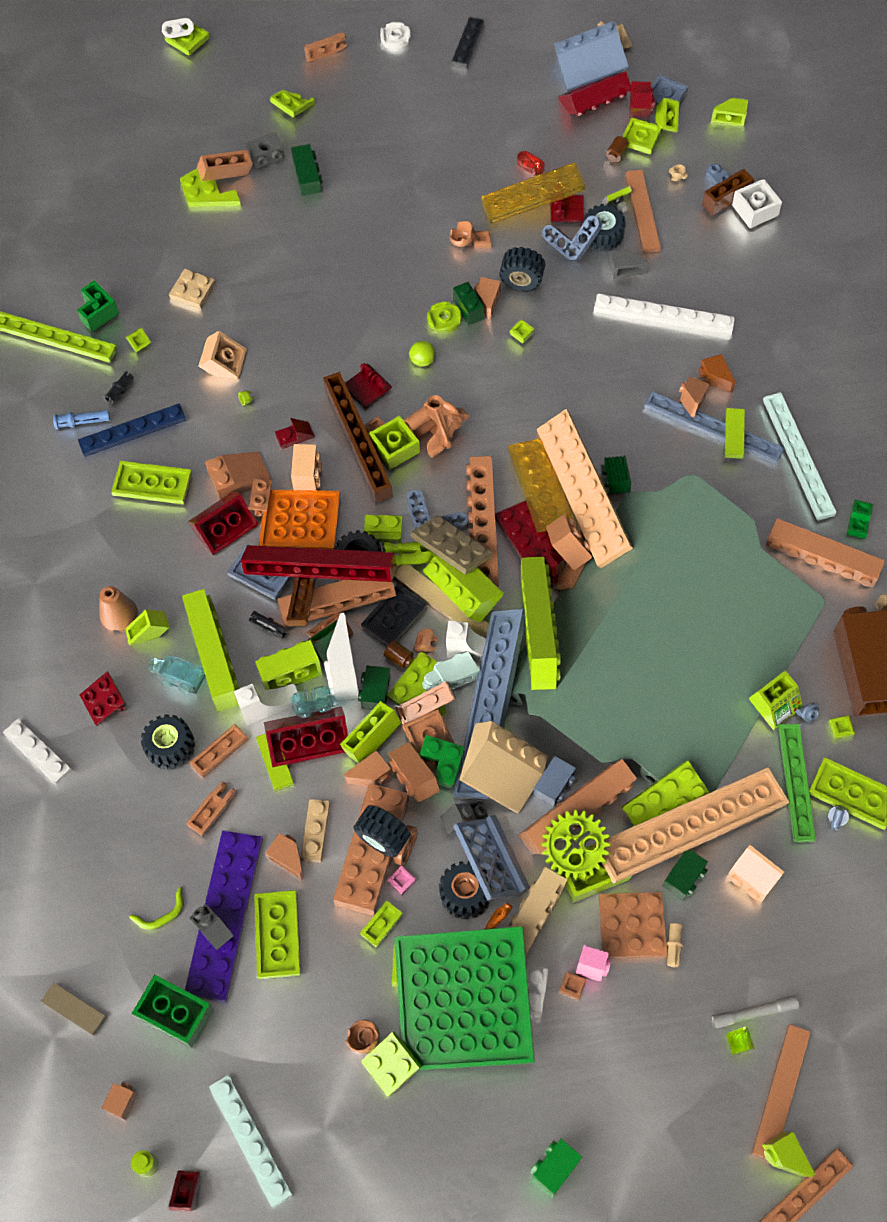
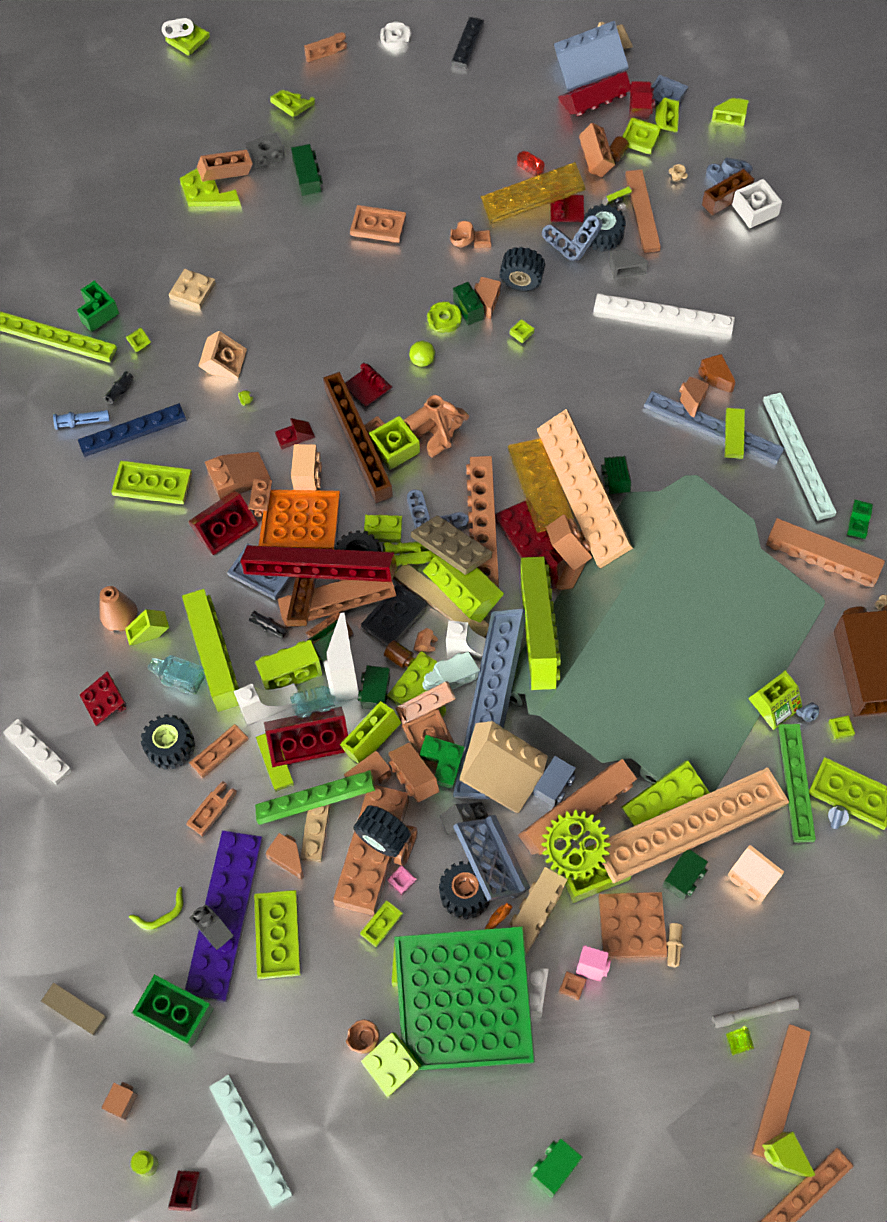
none -> bright green plate [255,770,375,825]
none -> nougat plate [350,205,407,243]
none -> nougat brick [579,123,615,177]
none -> sand blue plate [721,158,753,174]

